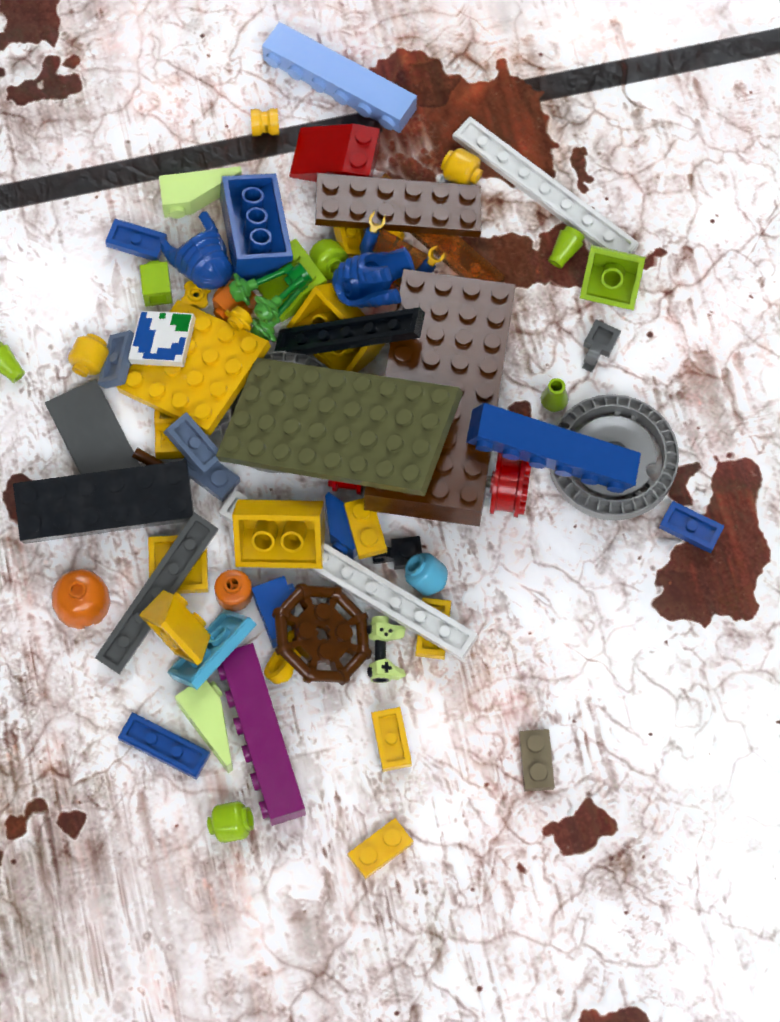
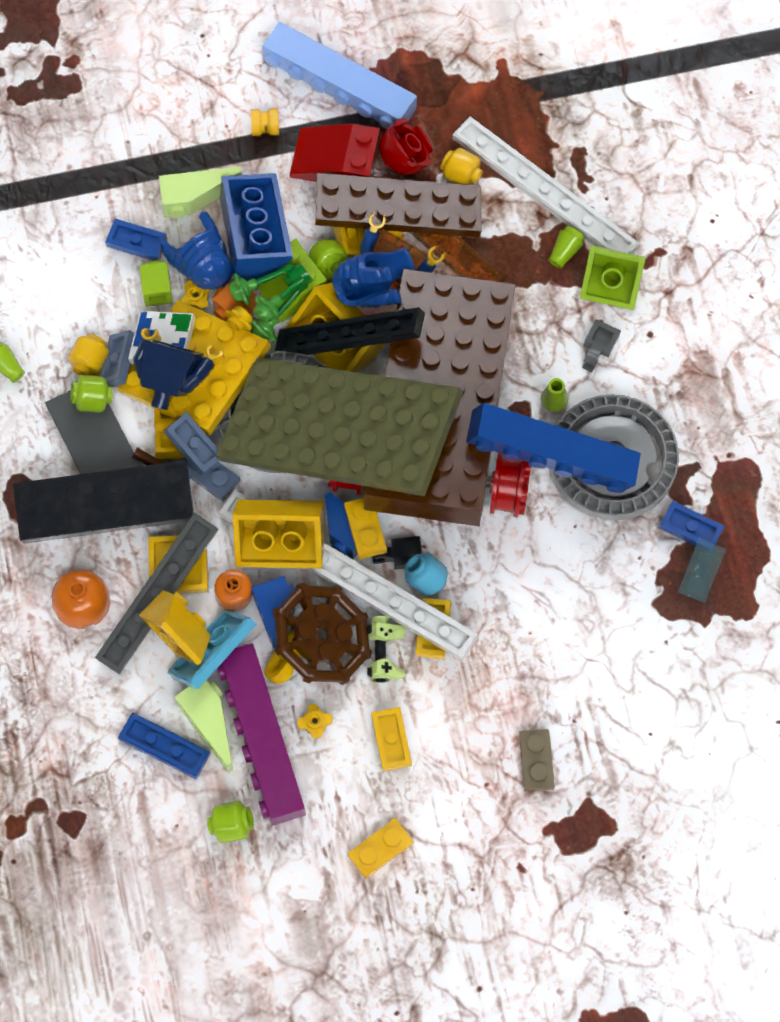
none -> lime head [70,375,113,413]
none -> dark blue torso [133,328,225,410]
none -> yellow plate [297,704,333,739]
none -> red cylinder [379,119,433,175]
none -> clear light blue plate [678,538,726,603]

